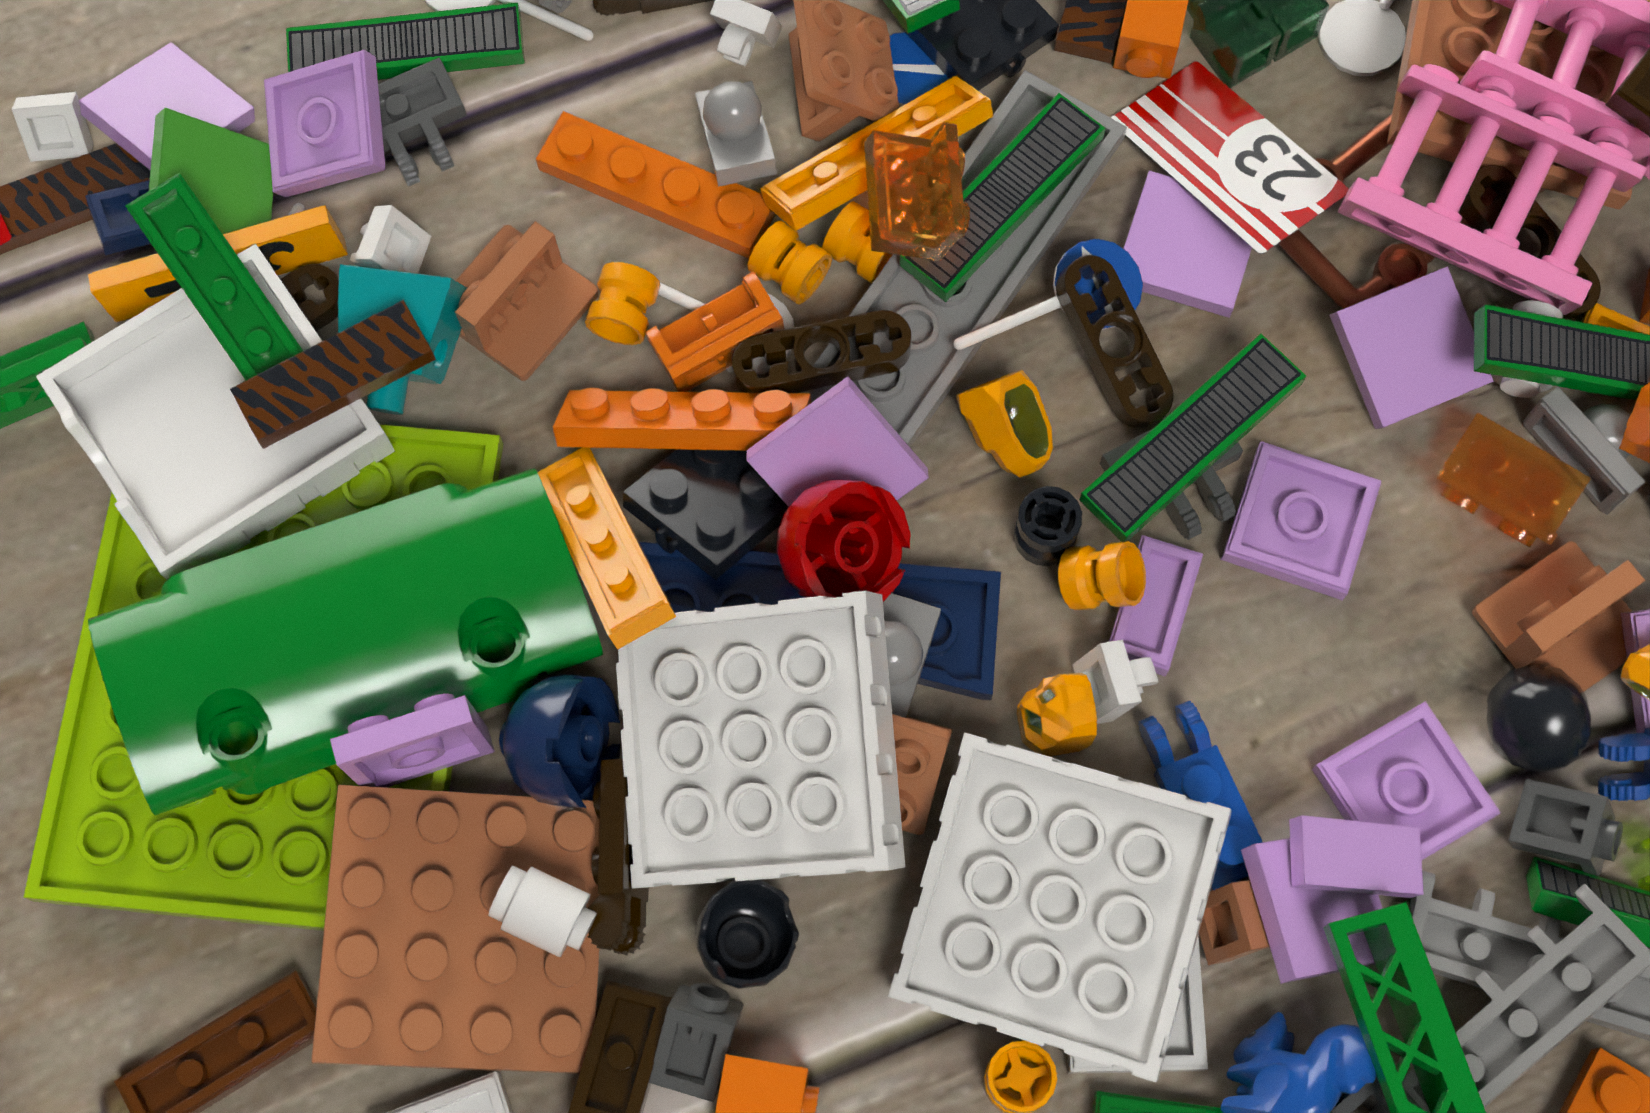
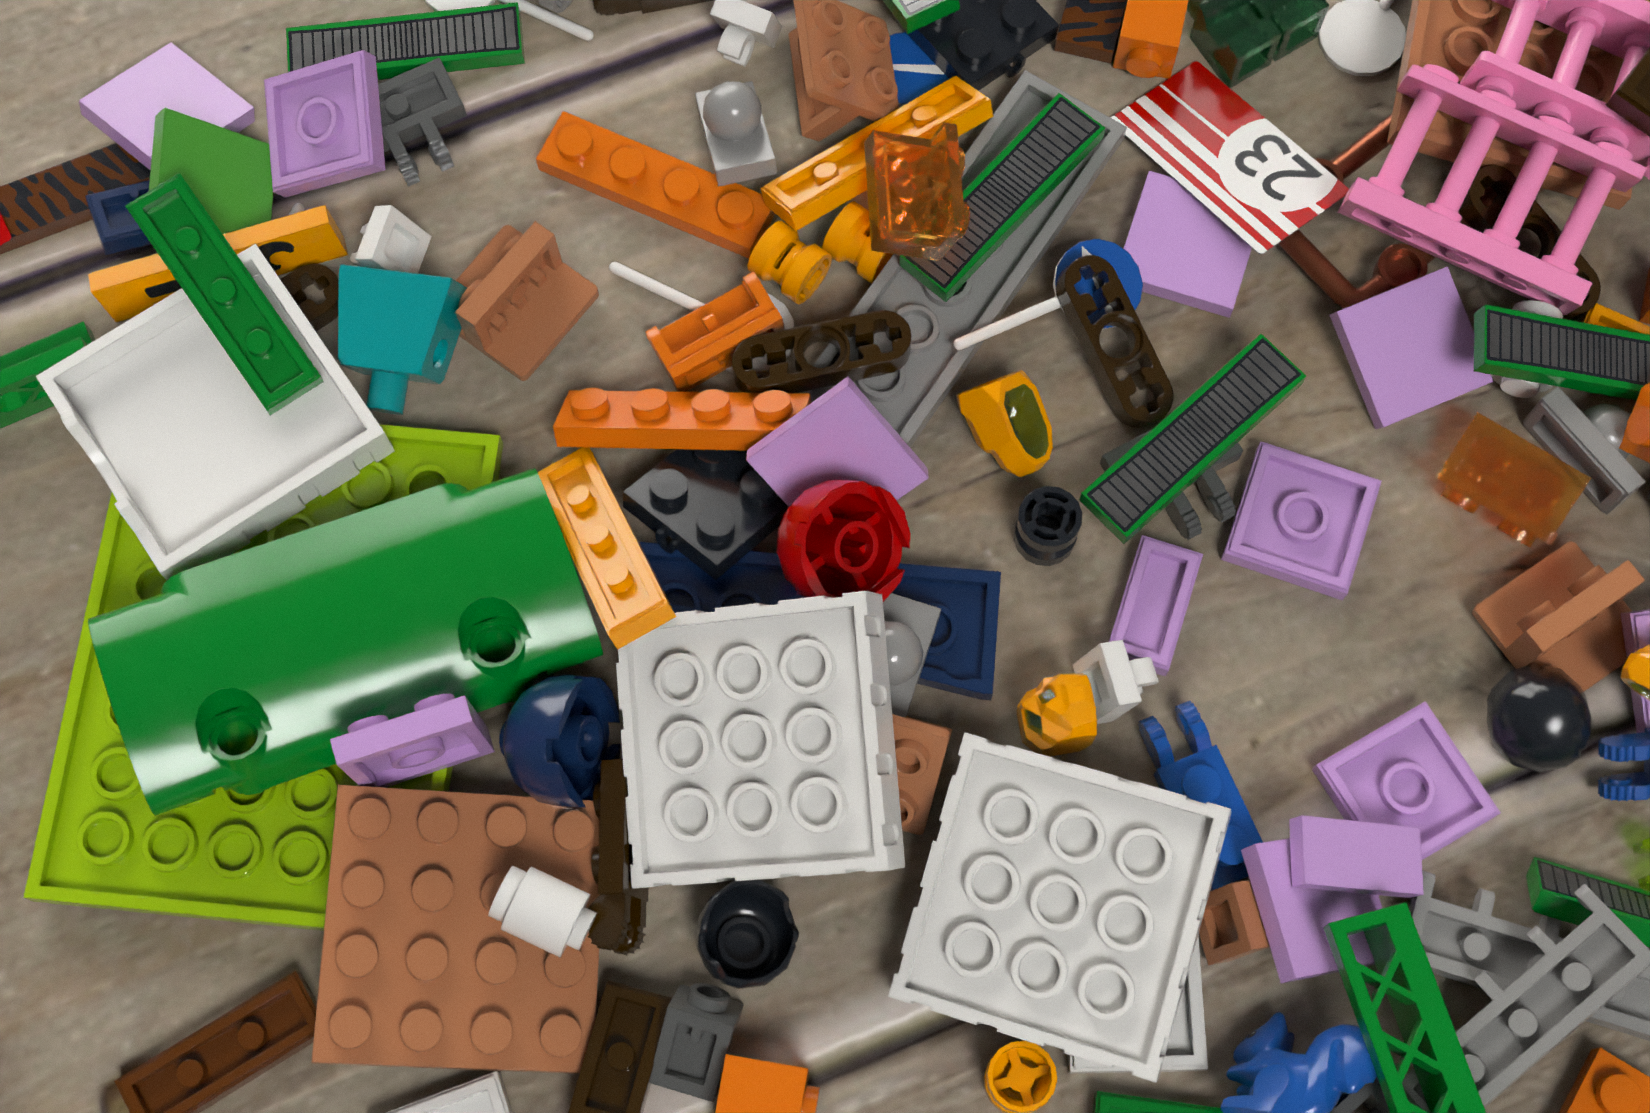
white tile [12,92,94,162] -> none
reddish brown tile [230,300,436,449] -> none
light orange wheel [585,262,661,345] -> none
light orange wheel [1058,541,1146,610] -> none
dark grey bracket [1508,779,1623,876] -> none

